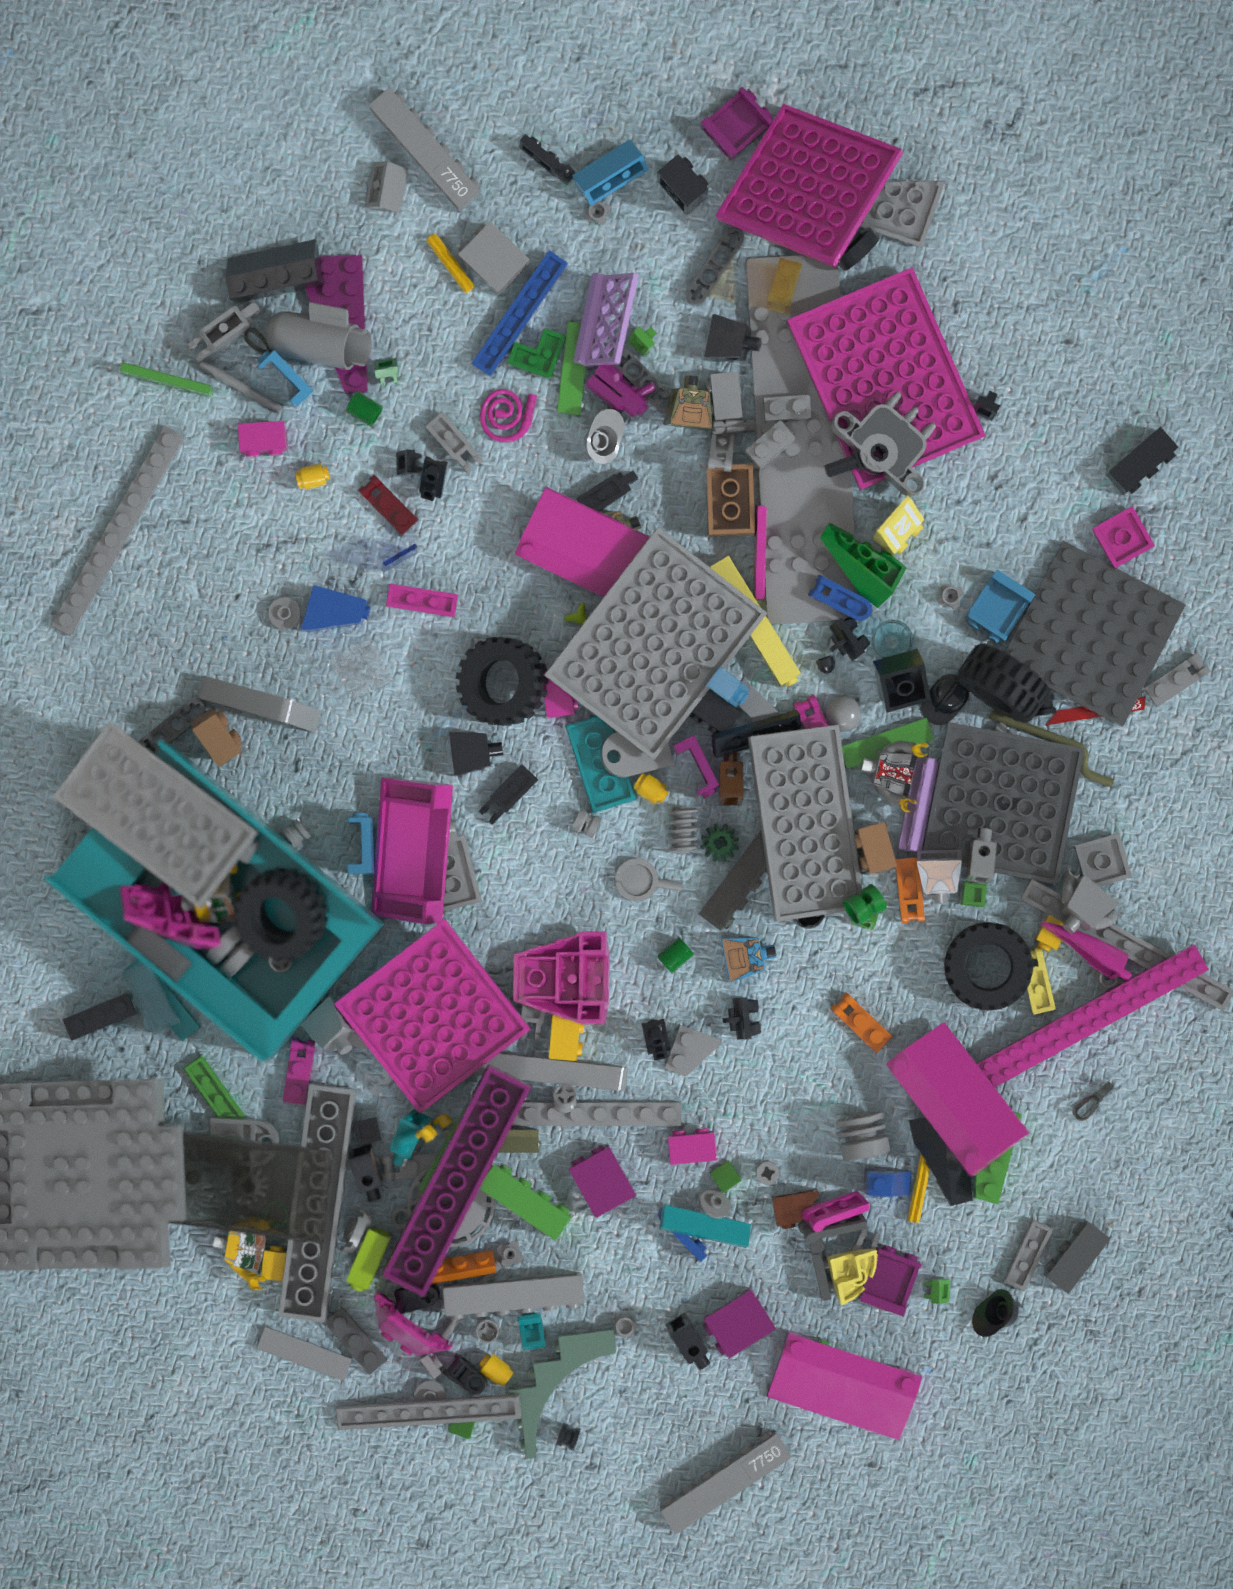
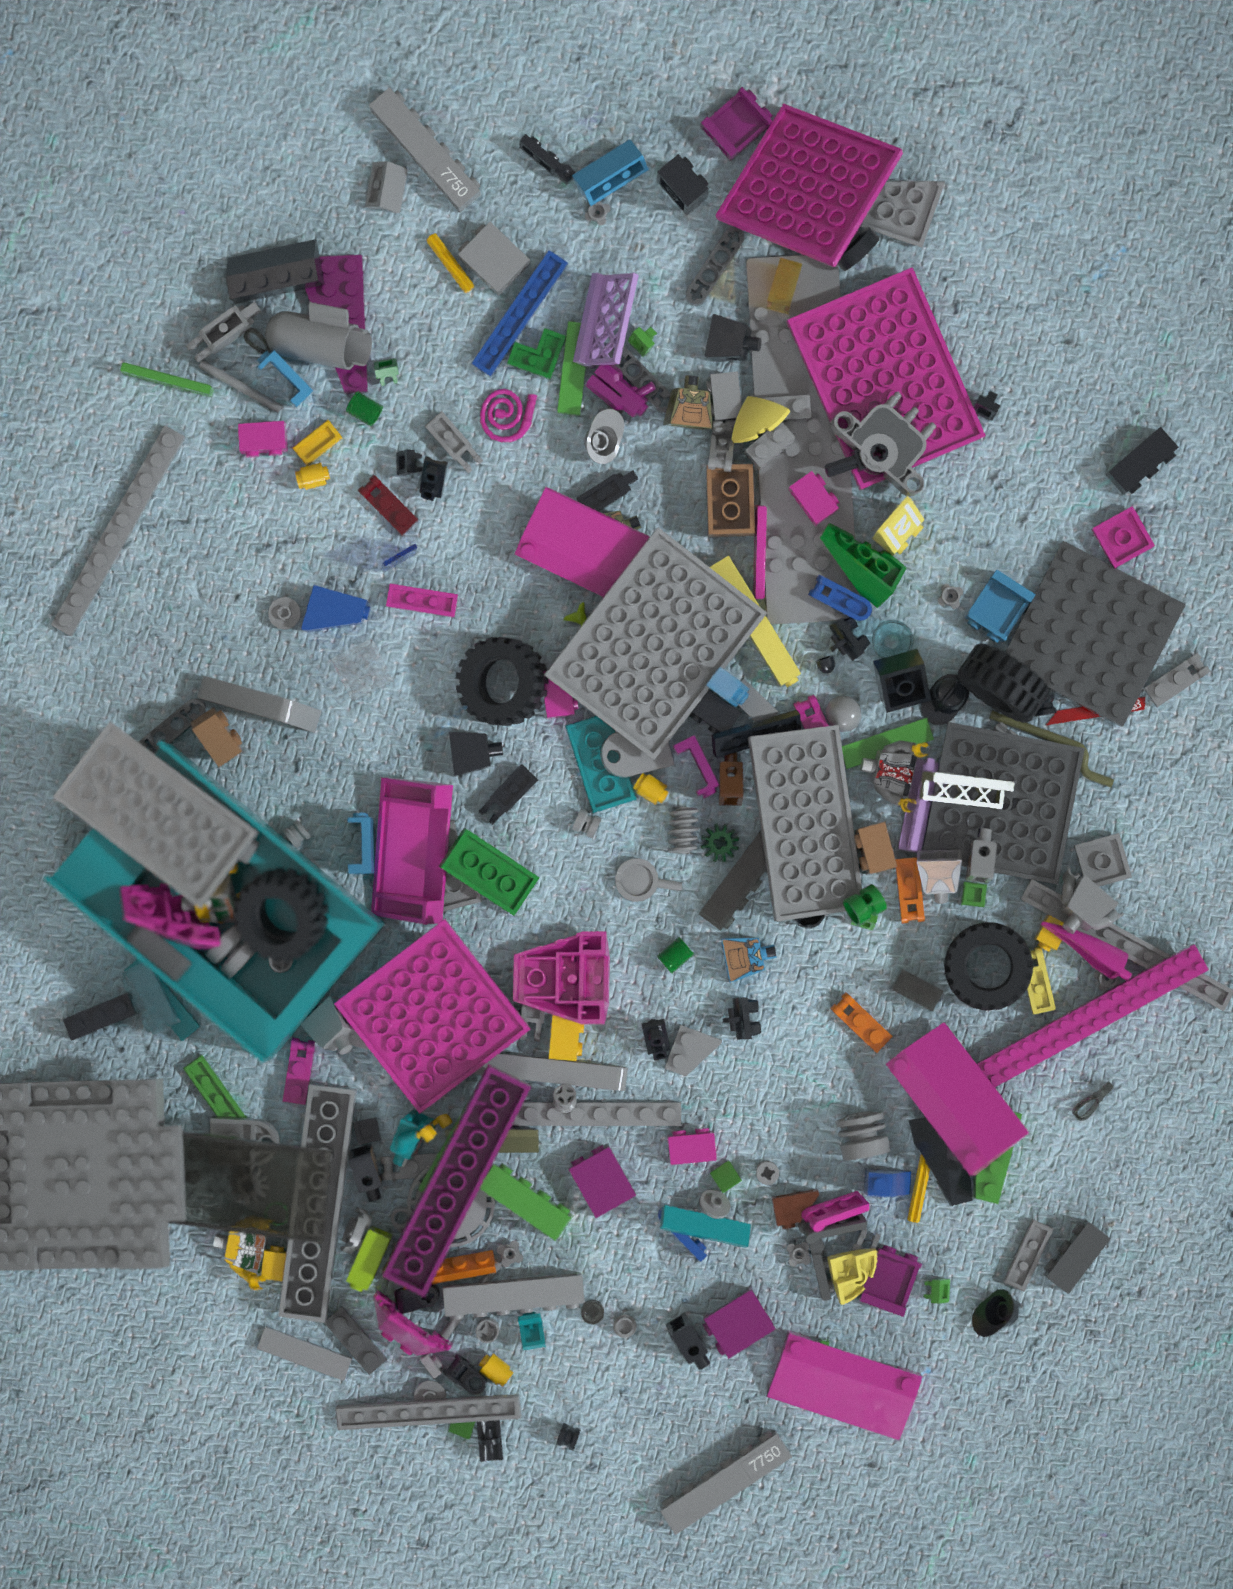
sand green arch [505,1327,617,1459] -> none
none -> yellow tile [293,420,343,466]
none -> green plate [439,828,540,916]
none -> black hips [477,1420,504,1462]
none -> clear smoke wheel [581,1299,604,1325]
none -> light yellow brick [731,396,790,443]
none -> light grey plate [787,1242,811,1266]
none -> dark pink brick [788,471,839,527]
none -> clear smoke brick [890,969,943,1012]
none -> fence [919,771,1014,809]

